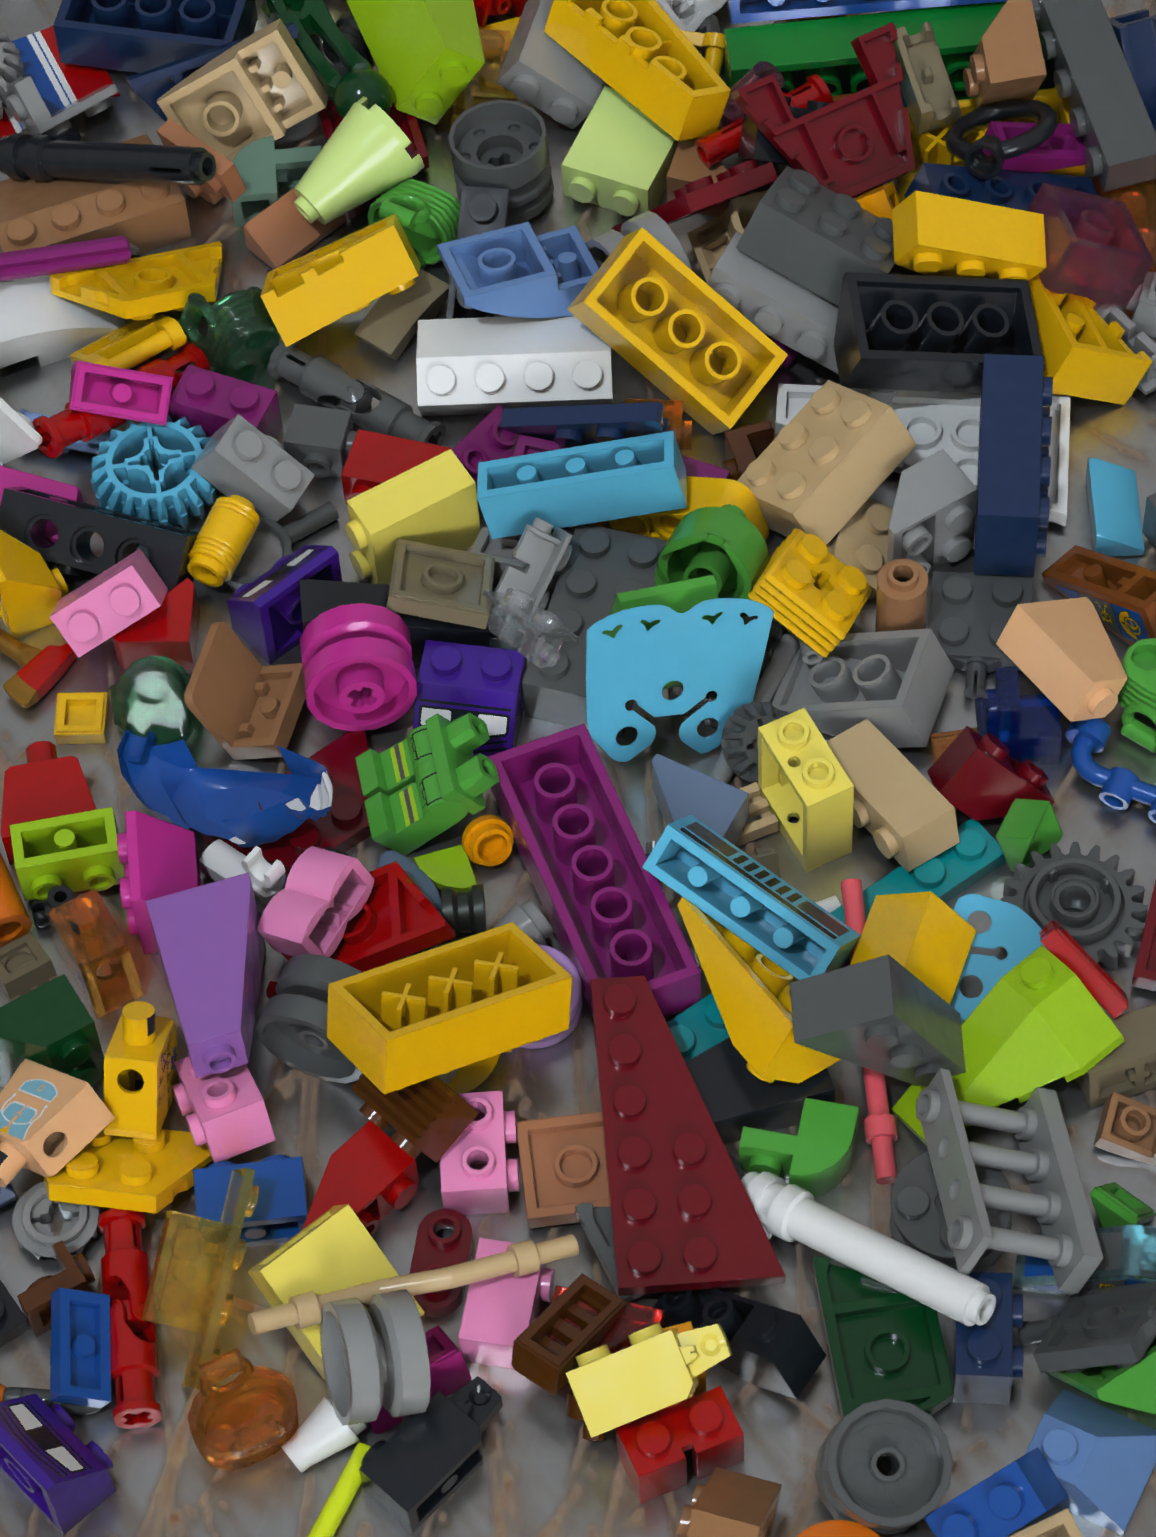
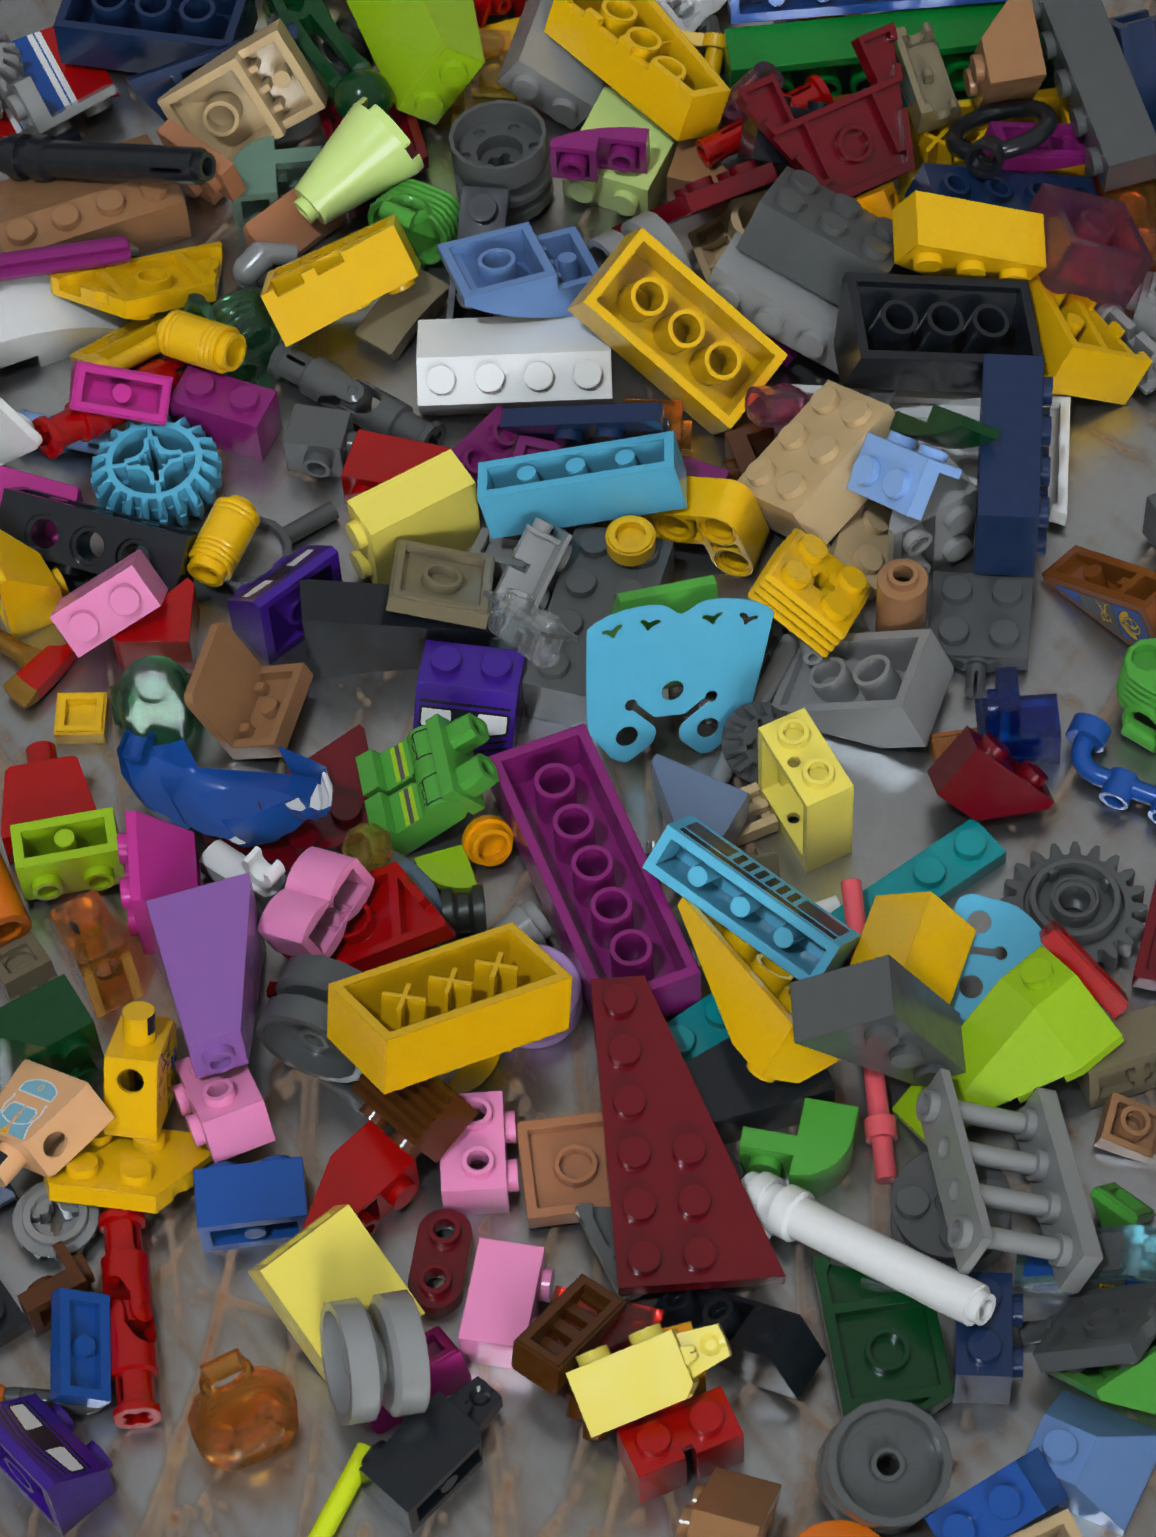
black arm [31,885,78,932] -> none
clear yellow bracket [141,1168,259,1390] -> none
light grey brick [191,414,315,522] -> none
tan bar [248,1234,579,1335] -> none
white cone [281,1396,367,1473] -> none
dark pink wheel [300,603,417,732] -> none
bright green brick [655,504,770,615] -> none
tan brick [826,718,960,872] -> none
light nougat slope [996,597,1128,722] -> none
bright green slope [996,798,1063,872] -> none
medium azure slope [1086,458,1145,557] -> none
none -> yellow head [156,309,247,374]
none -> light grey arm [232,241,298,289]
none -> clear yellow tile [342,823,393,872]
none -> magenta slope [549,127,650,183]
none -> yellow tile [605,515,656,566]
none -> clear pink piece [745,383,813,428]
none -> light blue bracket [846,430,963,520]
none -> dark green slope [889,404,1000,449]

